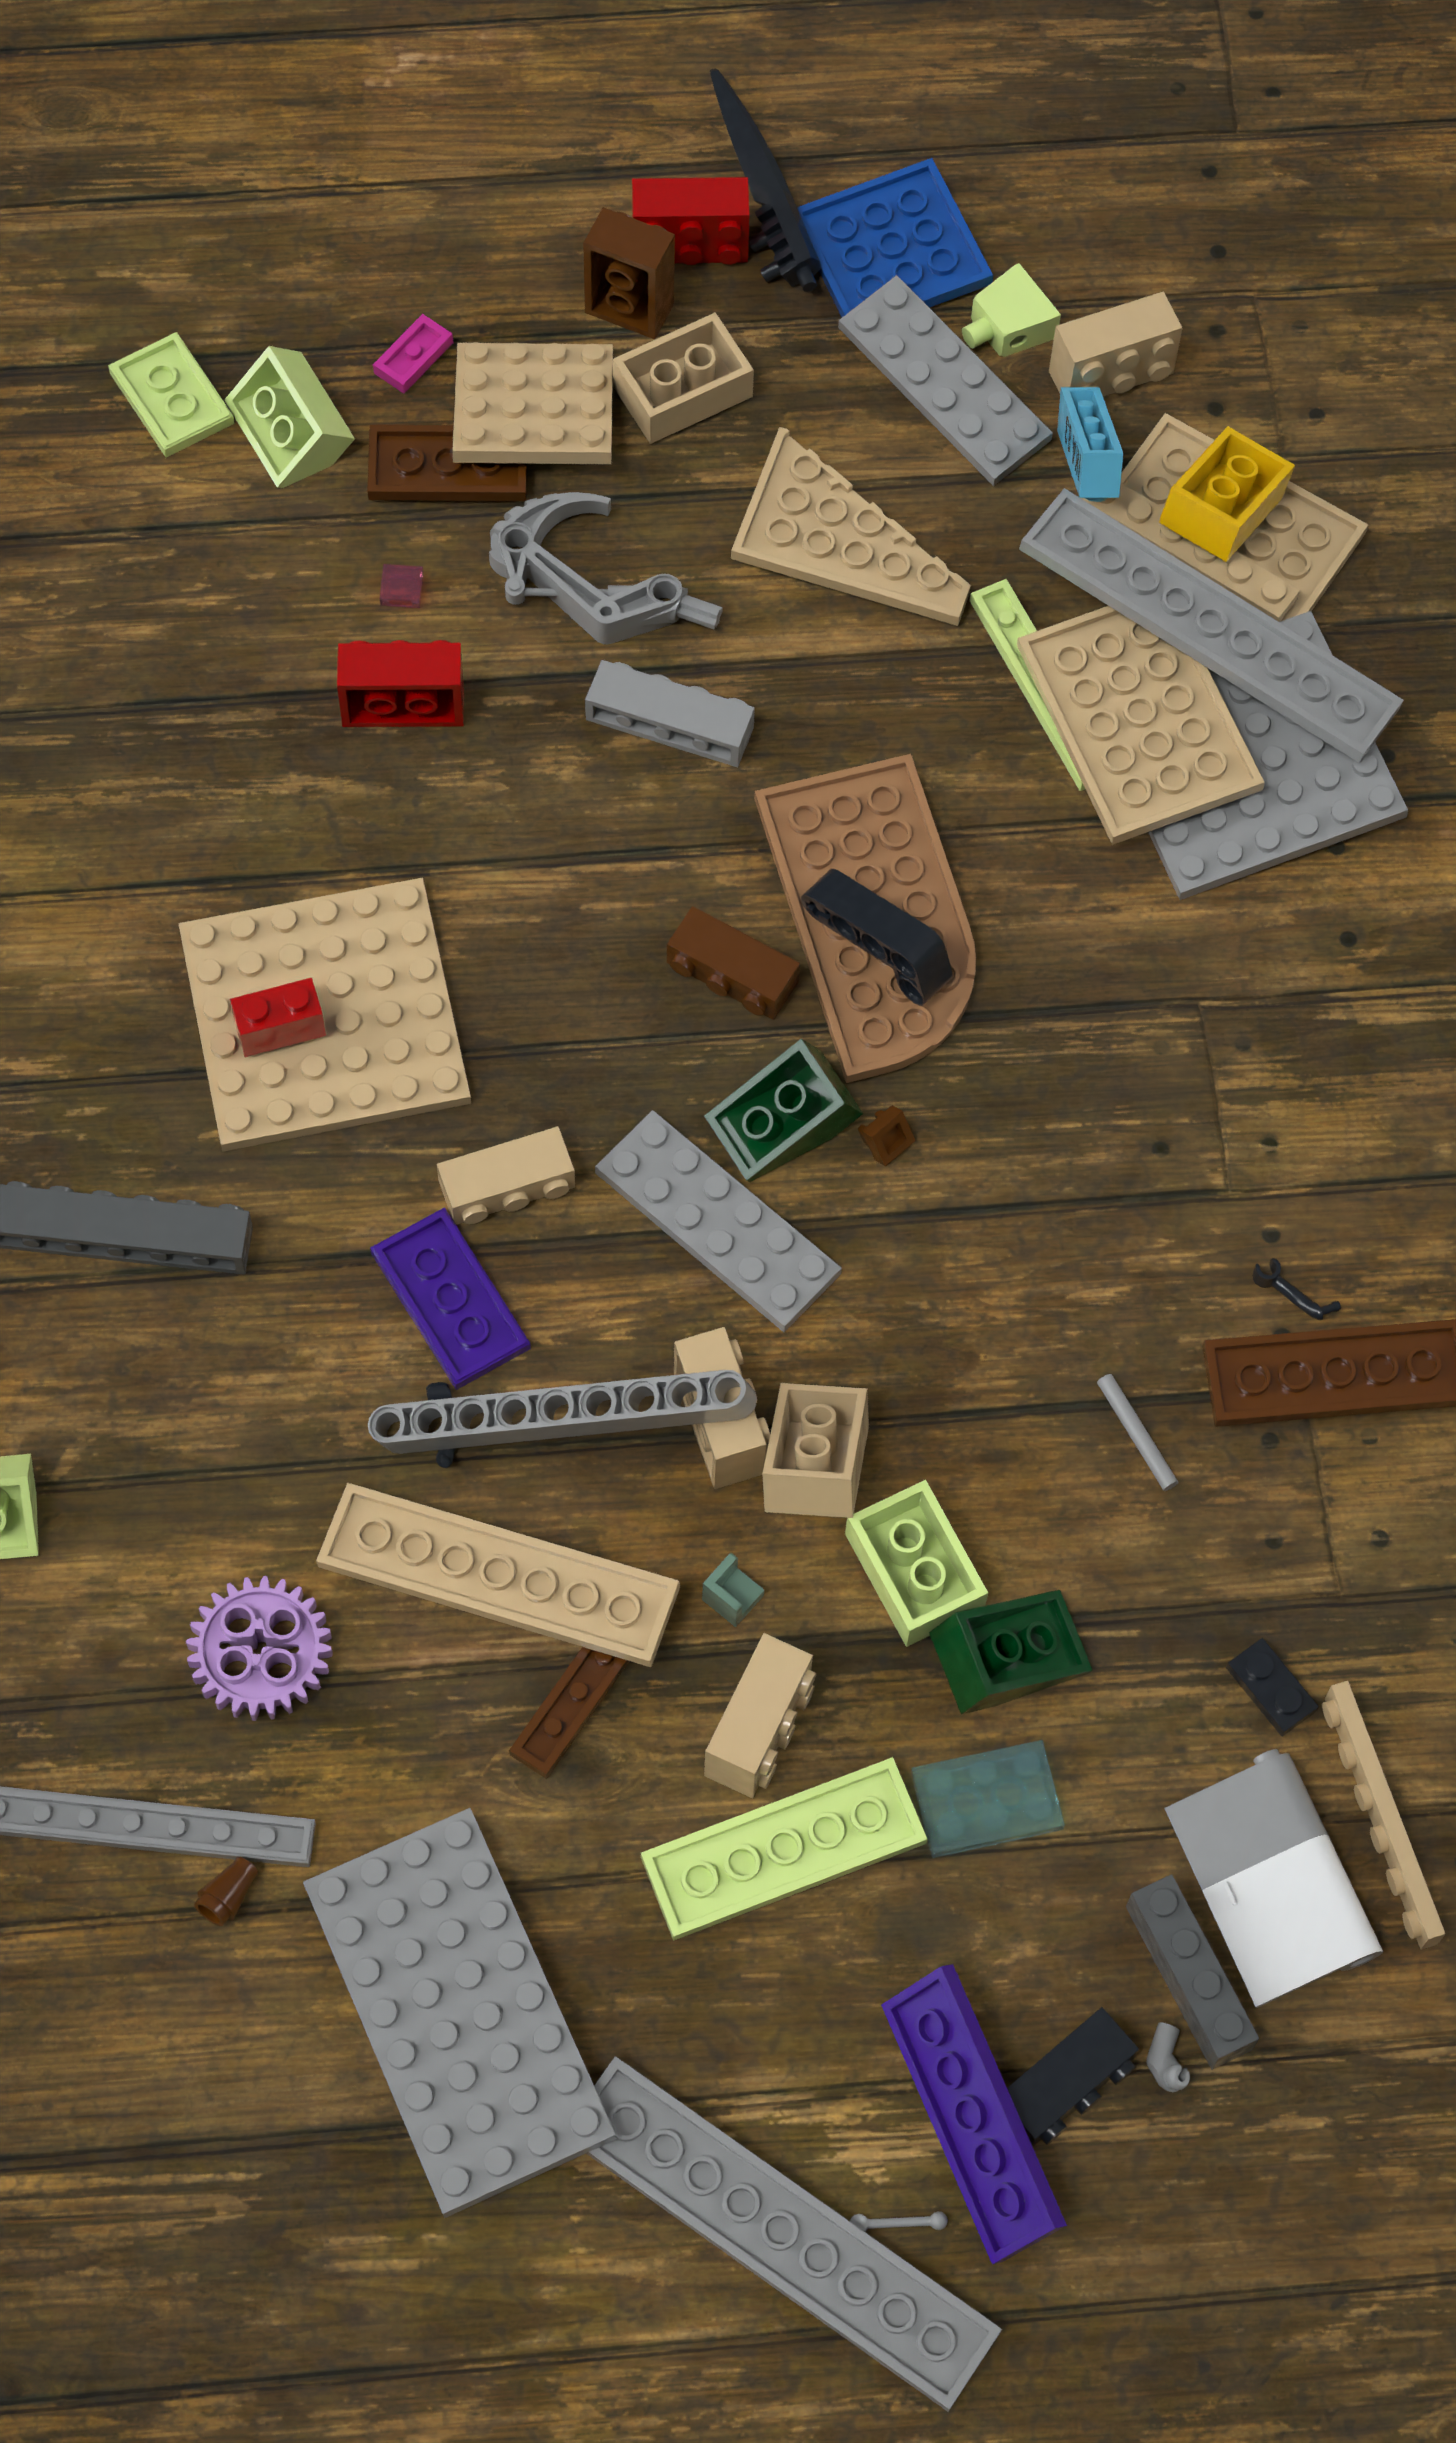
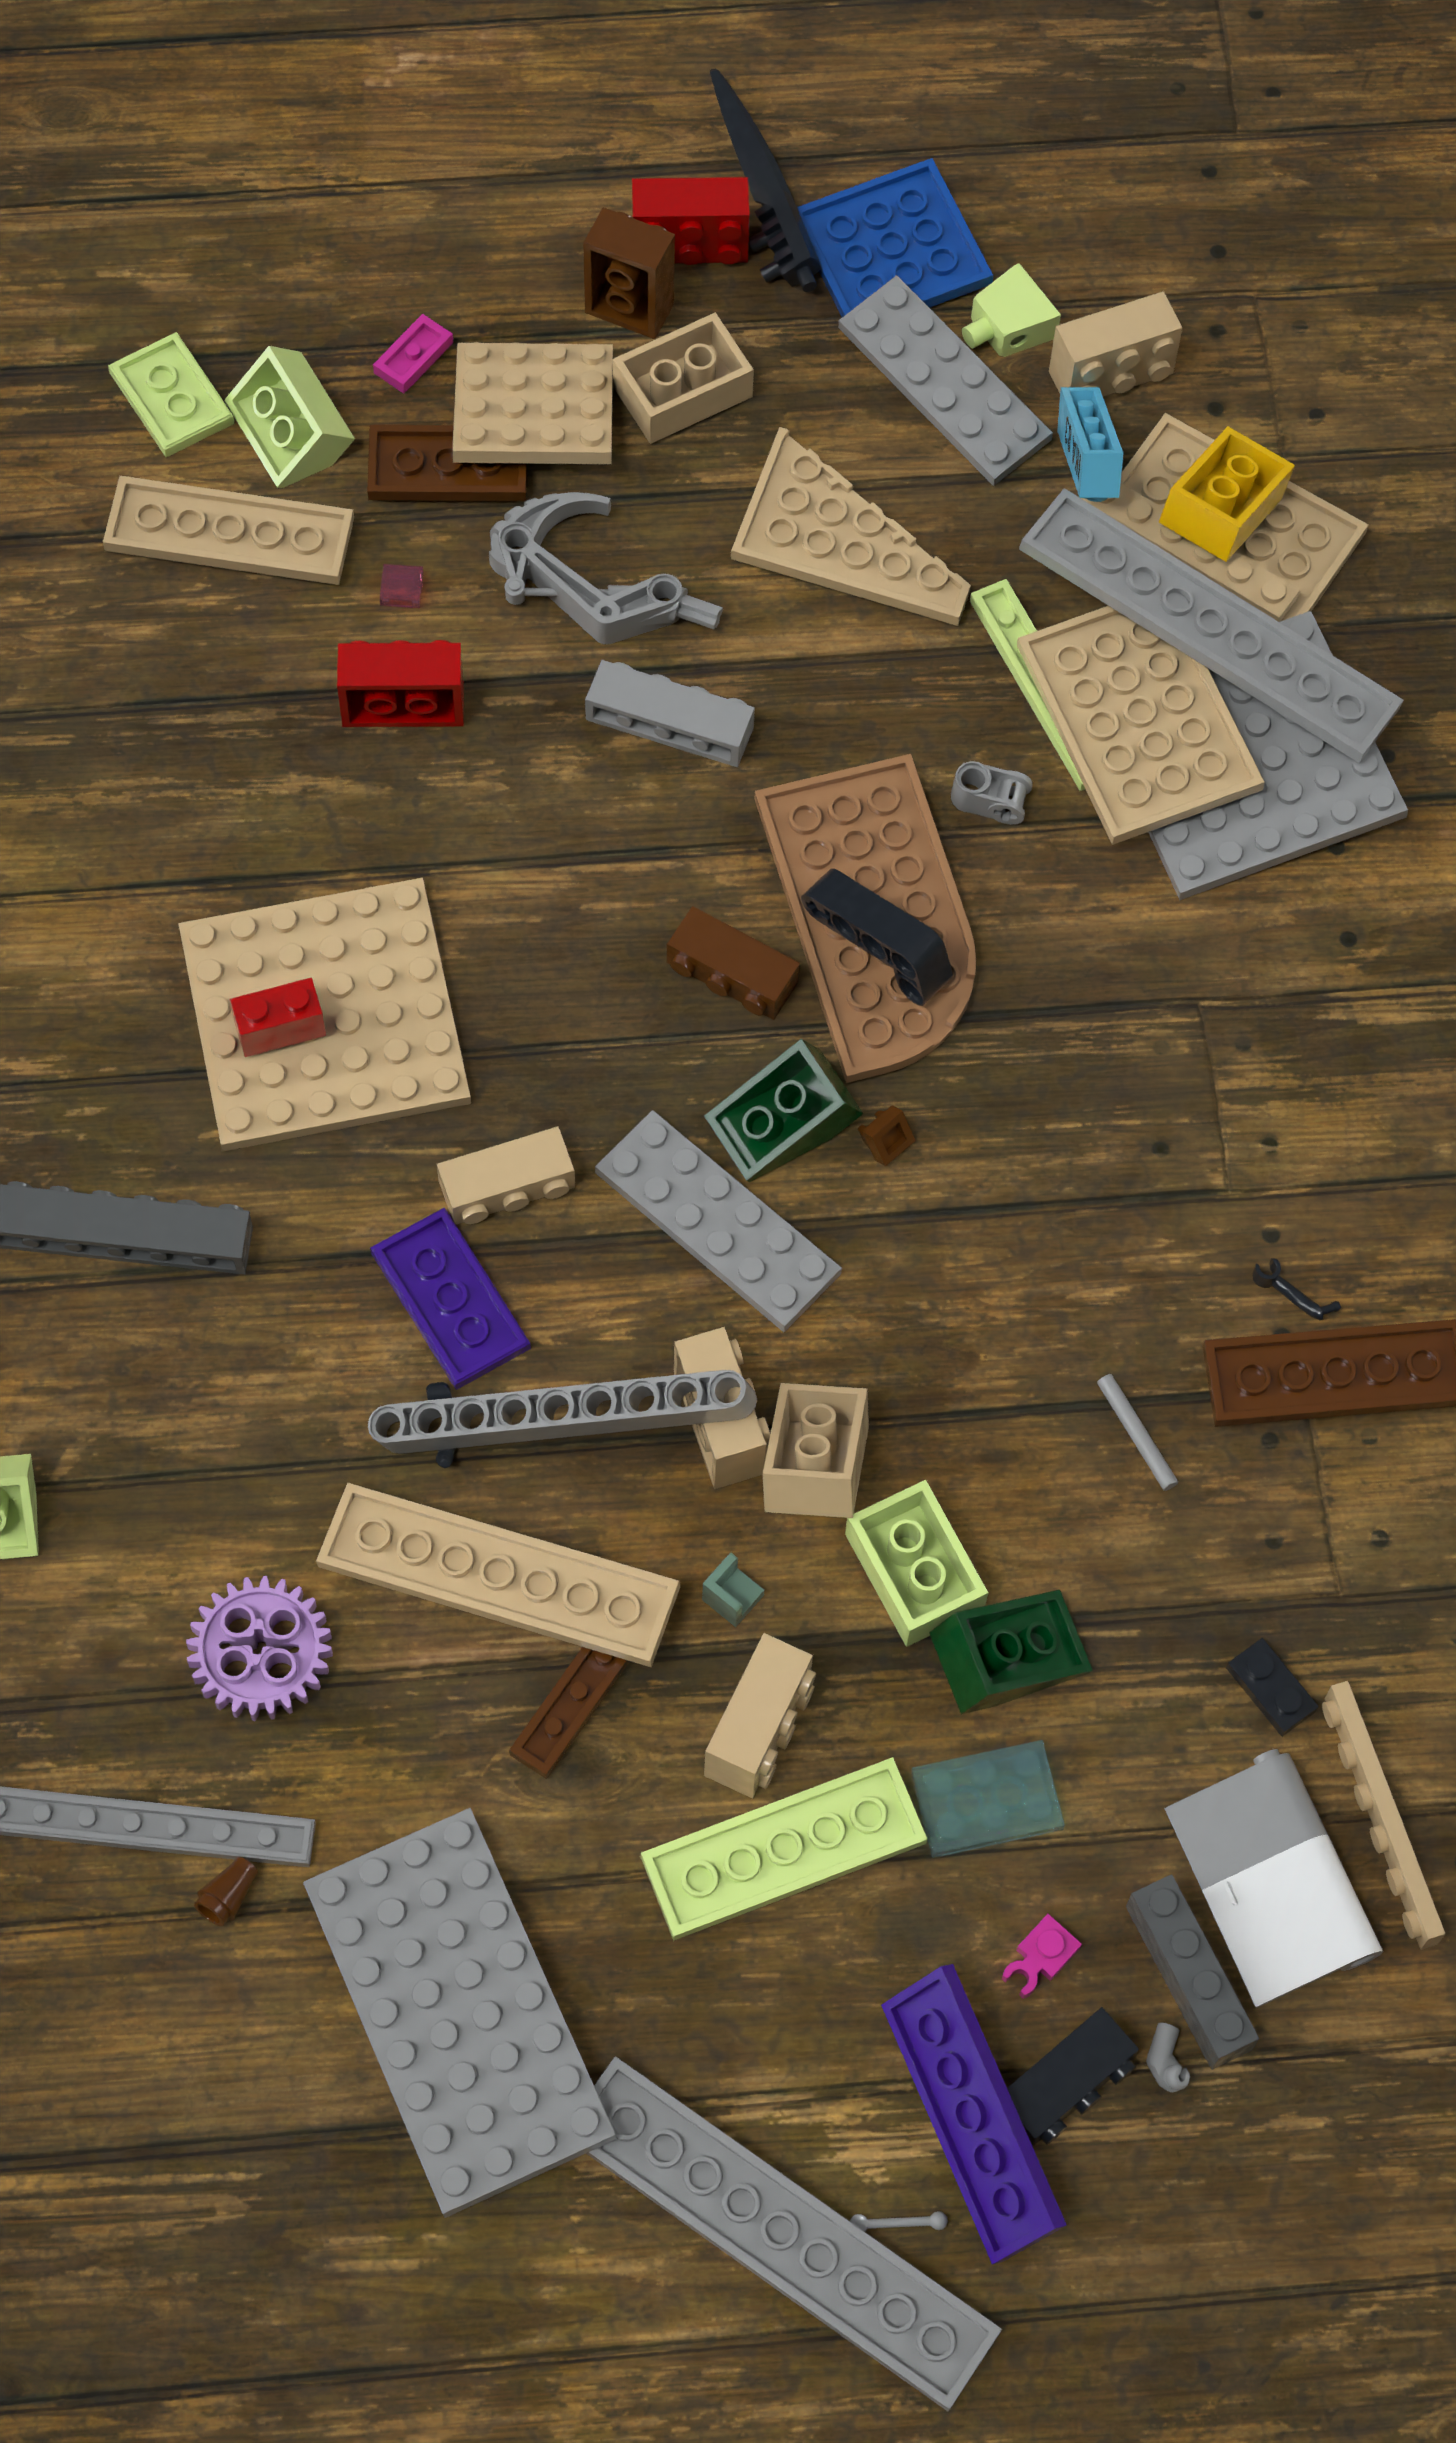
none -> tan plate [103,476,354,585]
none -> light grey piece [951,761,1033,825]
none -> dark pink plate [1002,1914,1082,1999]

